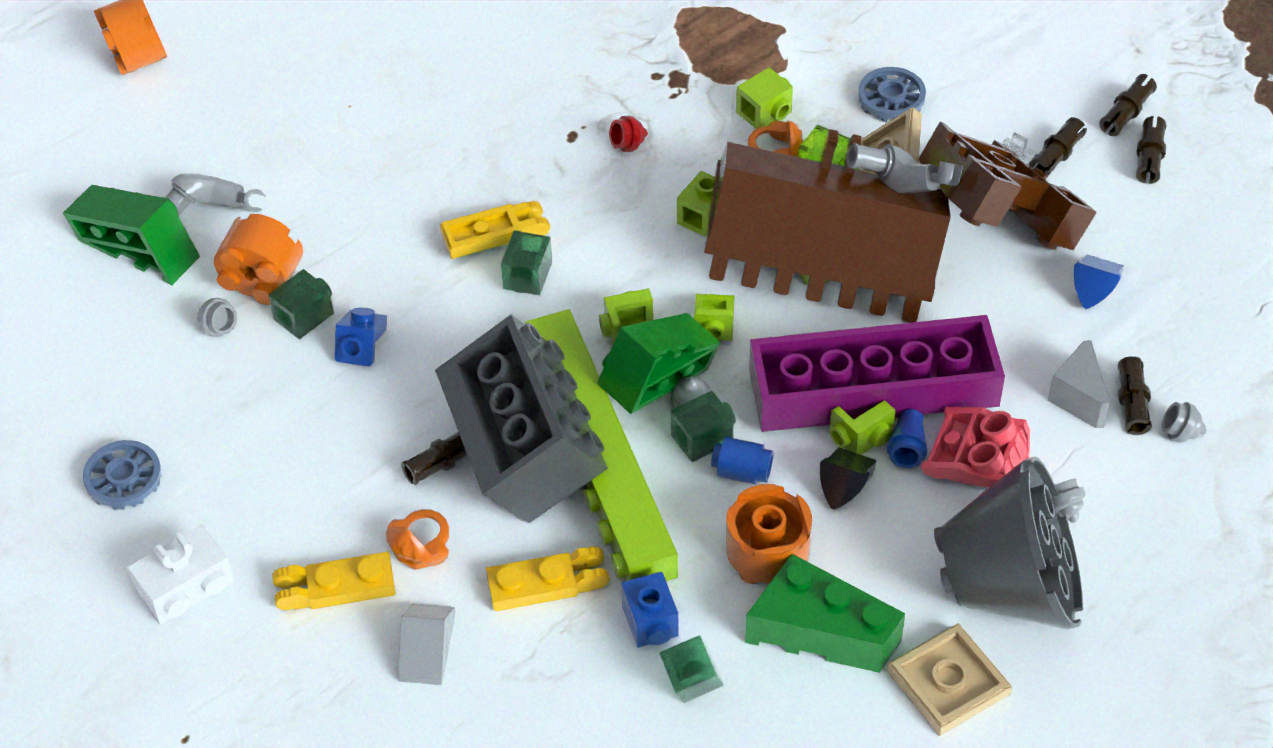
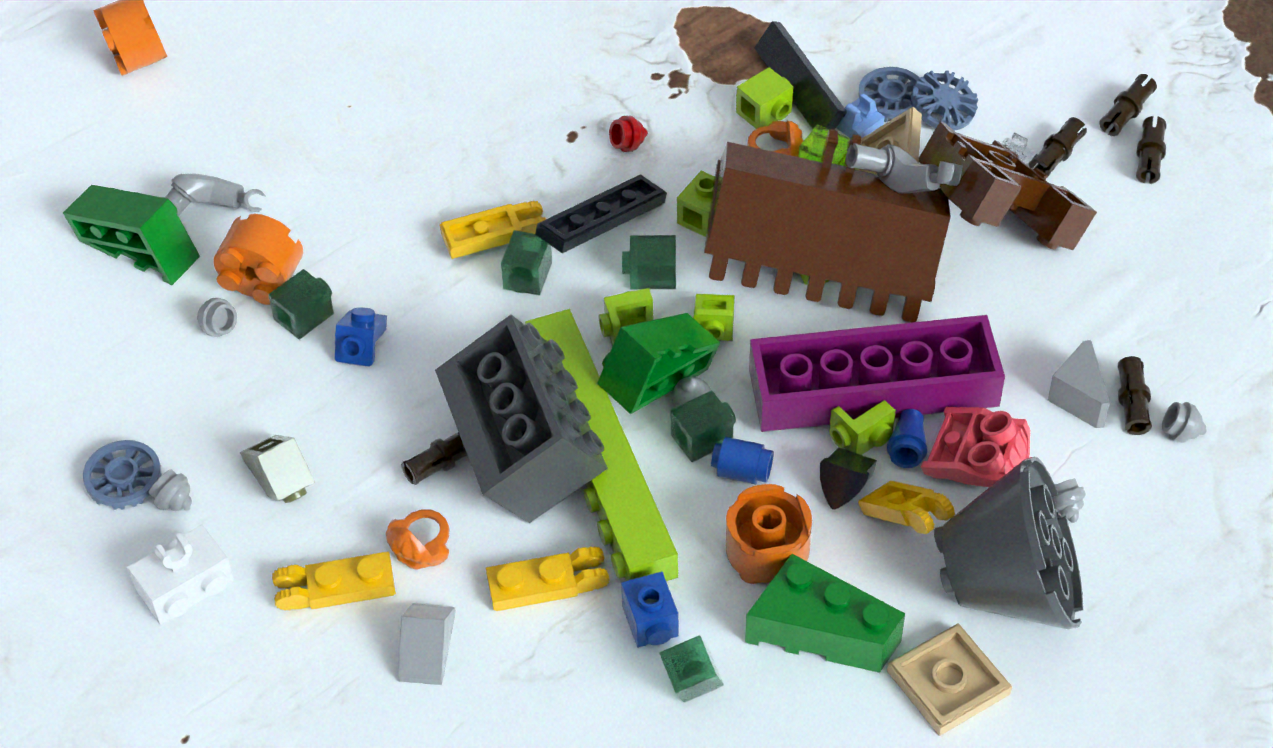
blue tile [1074,254,1124,309] -> none
none -> light grey plate [148,469,192,511]
none -> slope [240,435,315,503]
none -> black tile [535,174,667,254]
none -> clear green brick [622,235,676,290]
none -> black tile [754,20,847,139]
none -> light blue tile [836,94,885,139]
none -> yellow hinge [858,480,955,534]
none -> sand blue wheel [911,70,978,131]

